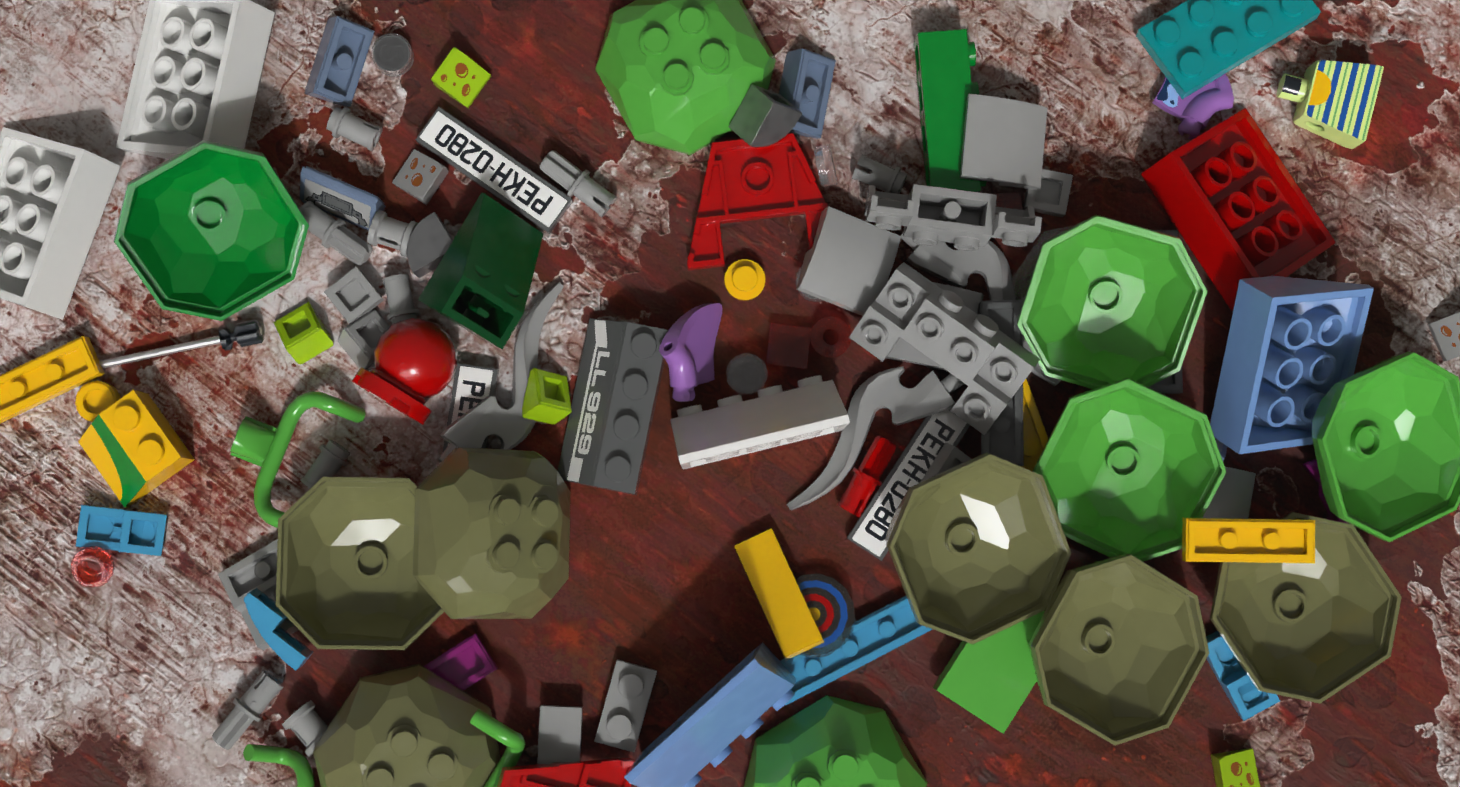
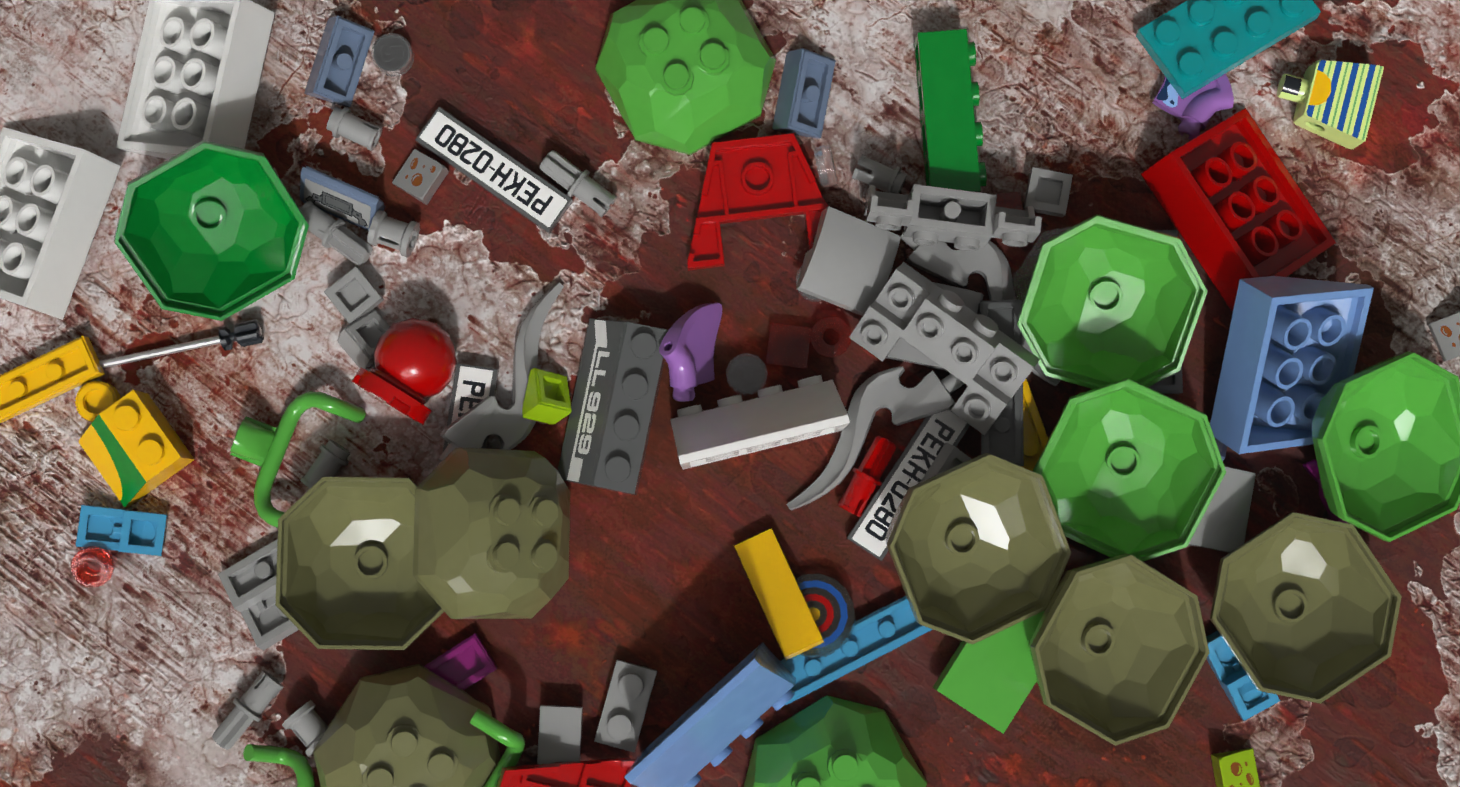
dark azure slope [244,588,313,671] -> none
lime slope [273,302,333,364] -> none
light grey pin [382,274,420,324] -> none
flat silver brick [407,212,453,279] -> none
dark green slope [418,192,543,350] -> none
lime slope [431,47,491,108] -> none
yellow plate [724,259,765,301] -> none
flat silver brick [729,84,802,147] -> none
light grey slope [960,94,1048,190] -> none
yellow tile [1182,518,1315,563] -> none

